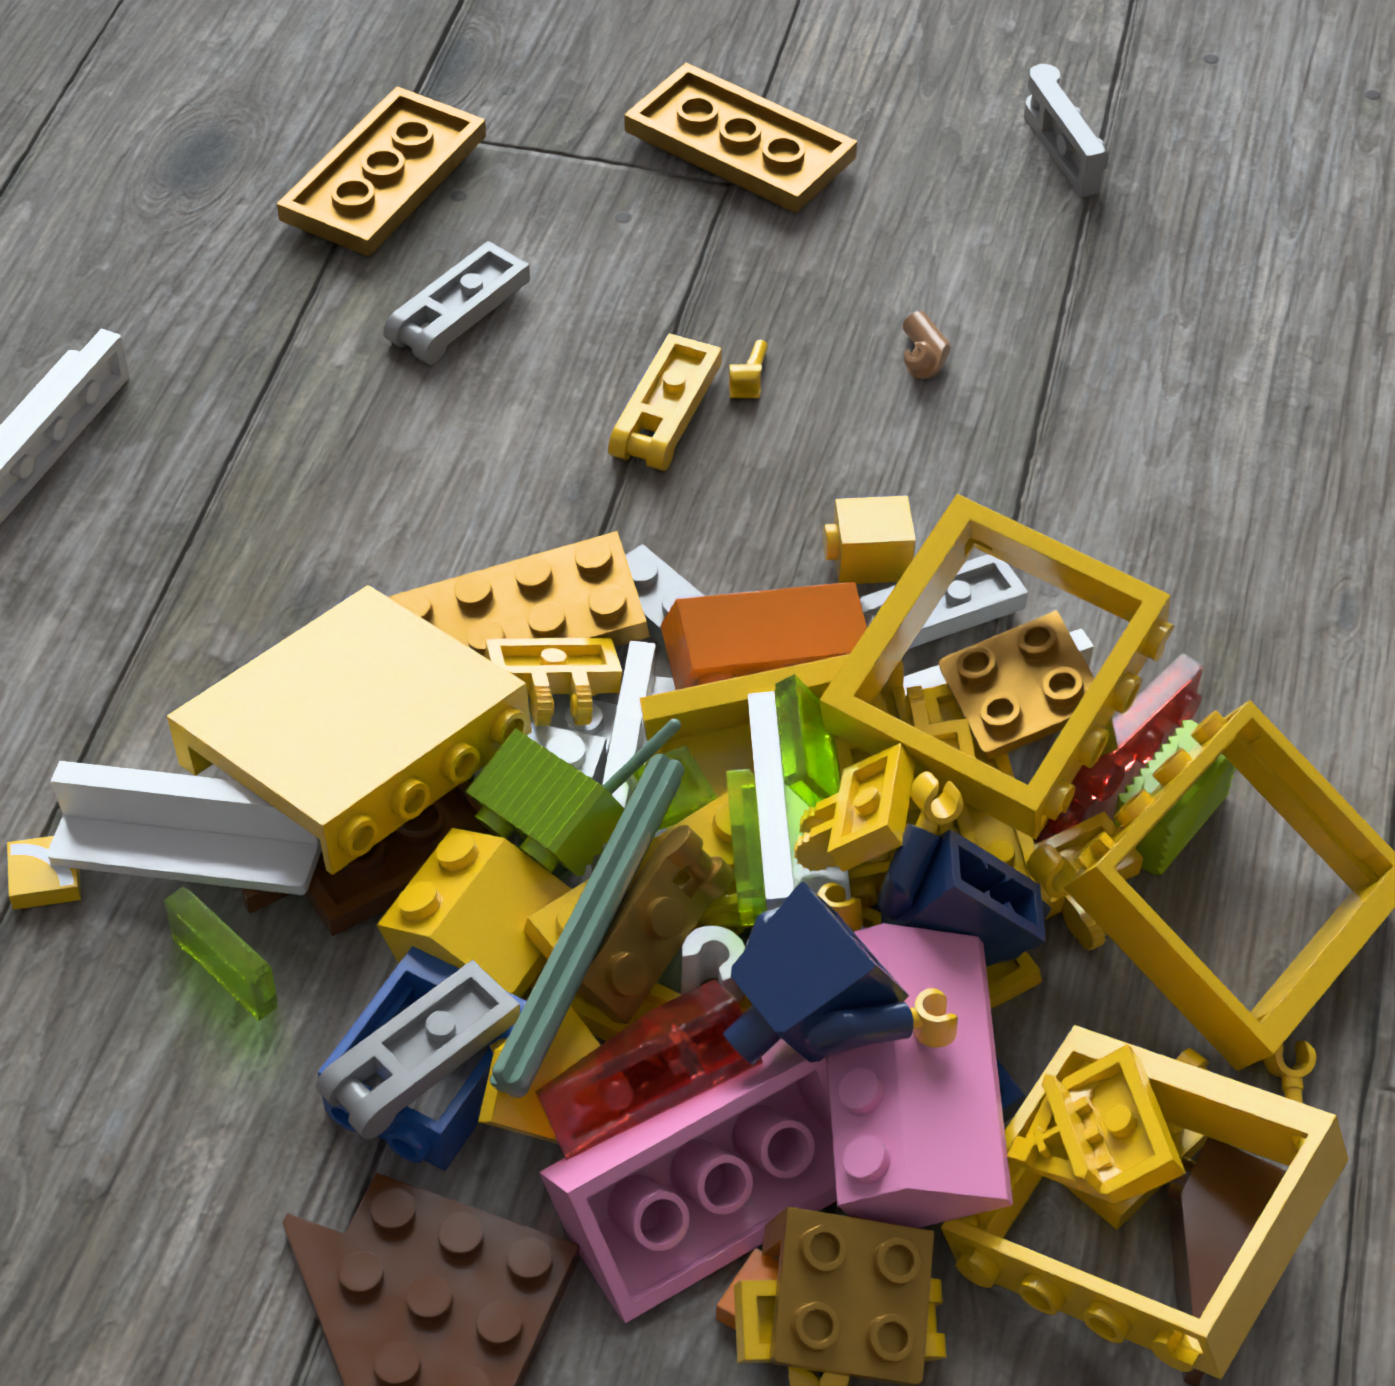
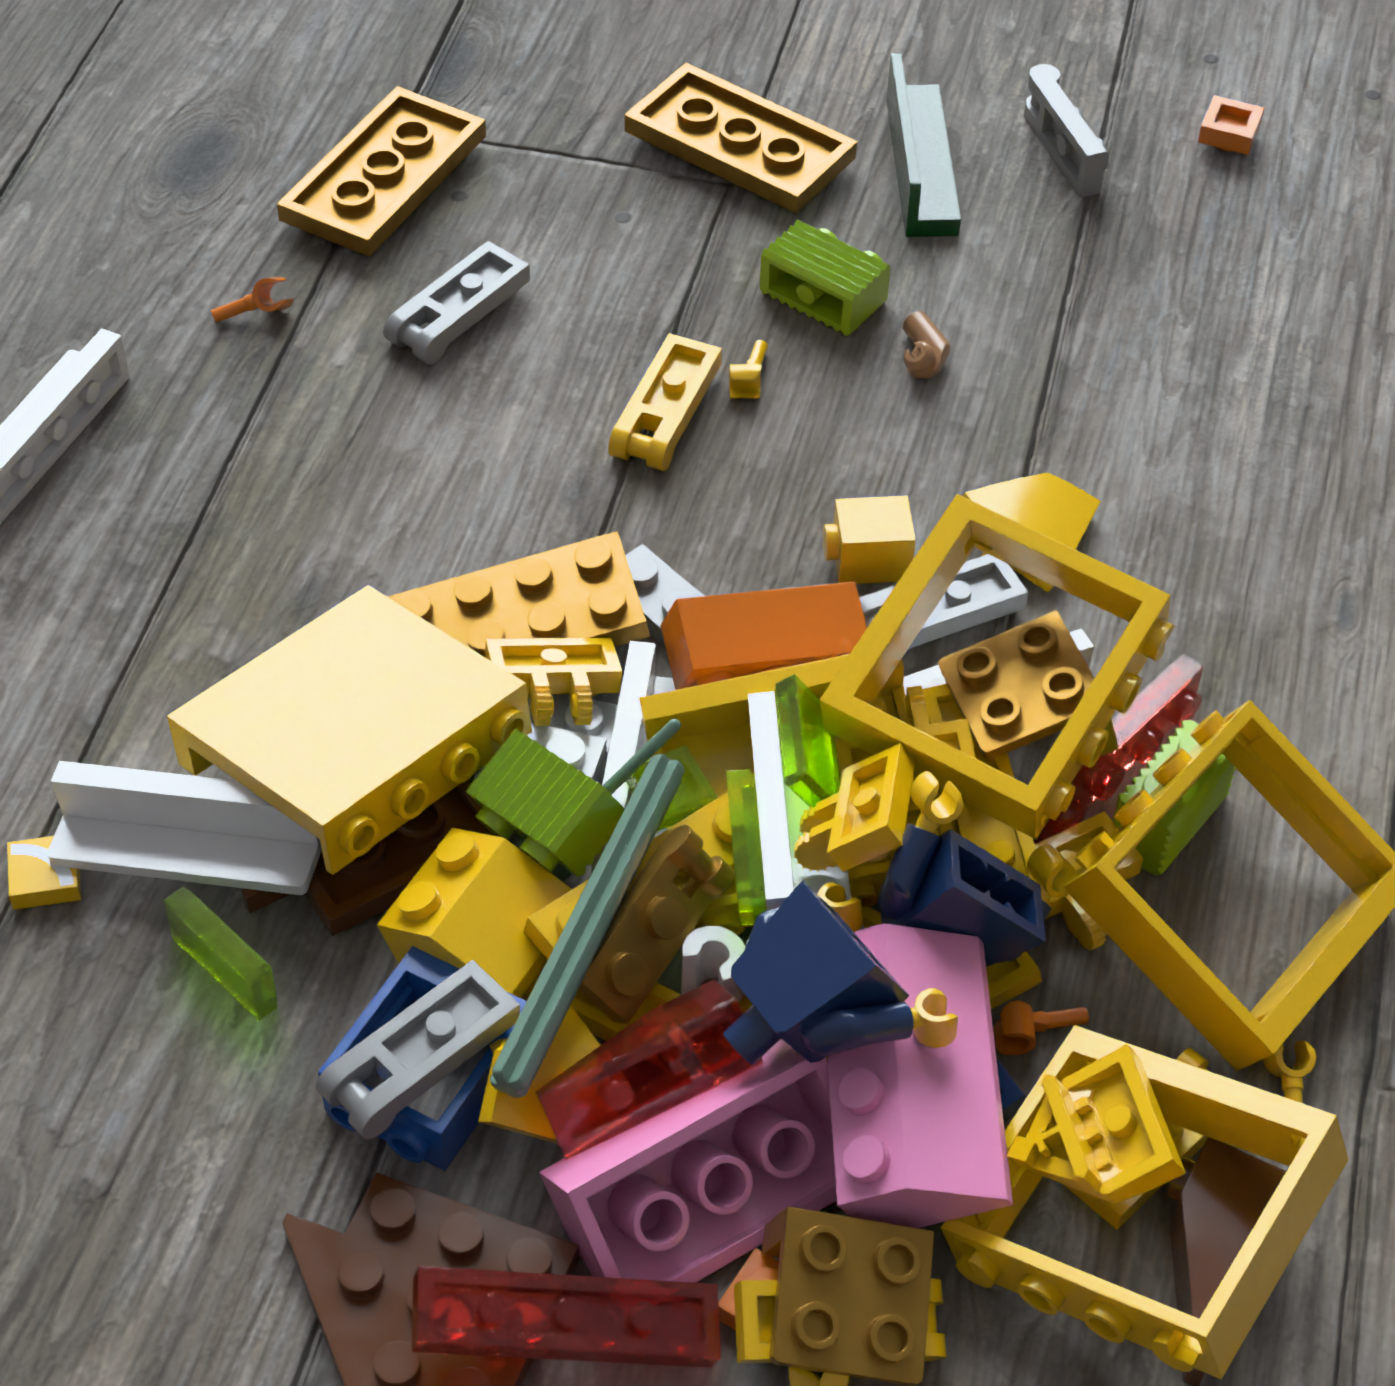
none -> orange hand [211,277,294,323]
none -> clear red plate [412,1266,721,1368]
none -> lime brick [760,219,891,336]
none -> panel [886,53,961,237]
none -> yellow slope [962,473,1101,593]
none -> orange hand [994,1000,1089,1055]
none -> orange plate [1198,95,1265,155]

